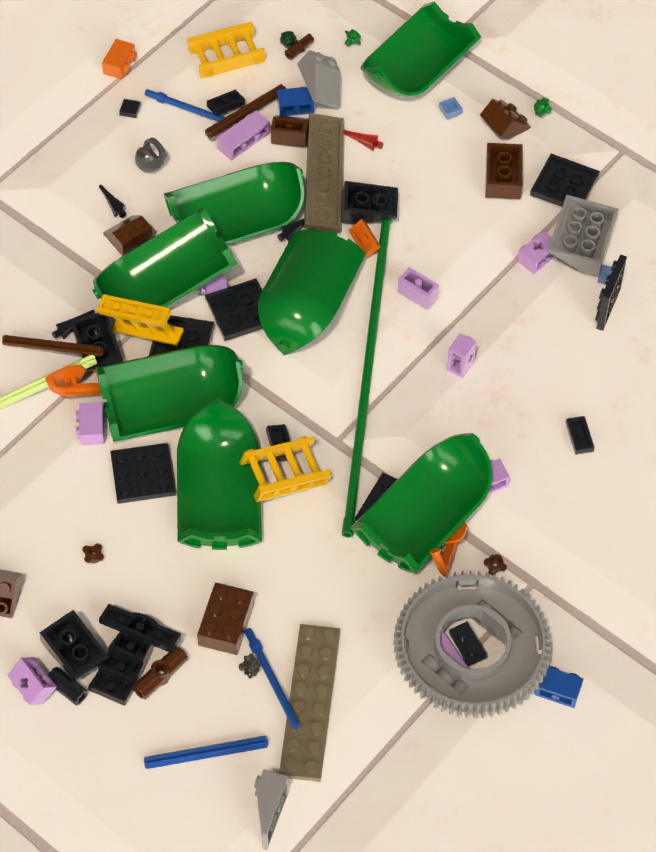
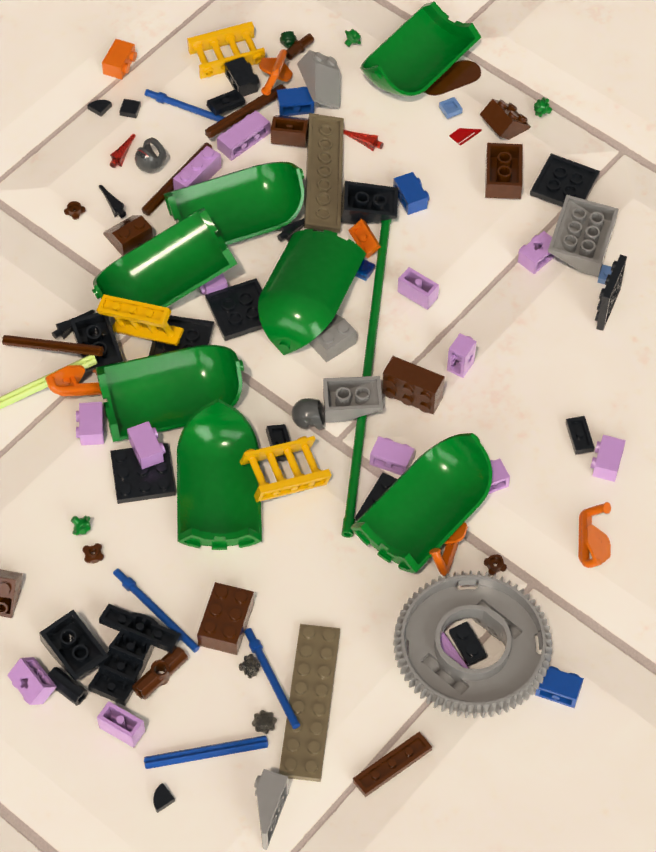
none -> reddish brown plate [64,201,86,220]
none -> green plant [71,515,91,535]
none -> black tile [87,100,112,117]
none -> lavender brick [97,701,145,748]
none -> clear red piece [110,134,135,168]
none -> blue bar [113,568,200,653]
none -> lavender brick [127,421,166,469]
none -> reddish brown axle [142,142,212,216]
none -> black tile [153,783,175,813]
none -> lavender brick [173,146,222,190]
none -> black brick [225,57,260,97]
none -> clear smoke plant [252,710,277,734]
none -> orange piece [259,49,293,96]
none -> dark grey helmet [292,398,326,430]
none -> light grey slope [309,314,356,362]
none -> light grey slope [323,376,383,423]
none -> reddish brown plate [352,732,432,797]
none -> clear blue plate [355,259,375,281]
none -> lavender brick [370,436,415,475]
none -> reddish brown brick [382,356,445,415]
none -> blue brick [393,172,429,215]
none -> reddish brown sticker [424,60,481,96]
none -> red sticker [449,128,482,146]
none -> orange piece [578,502,611,568]
none -> lavender brick [590,435,626,482]

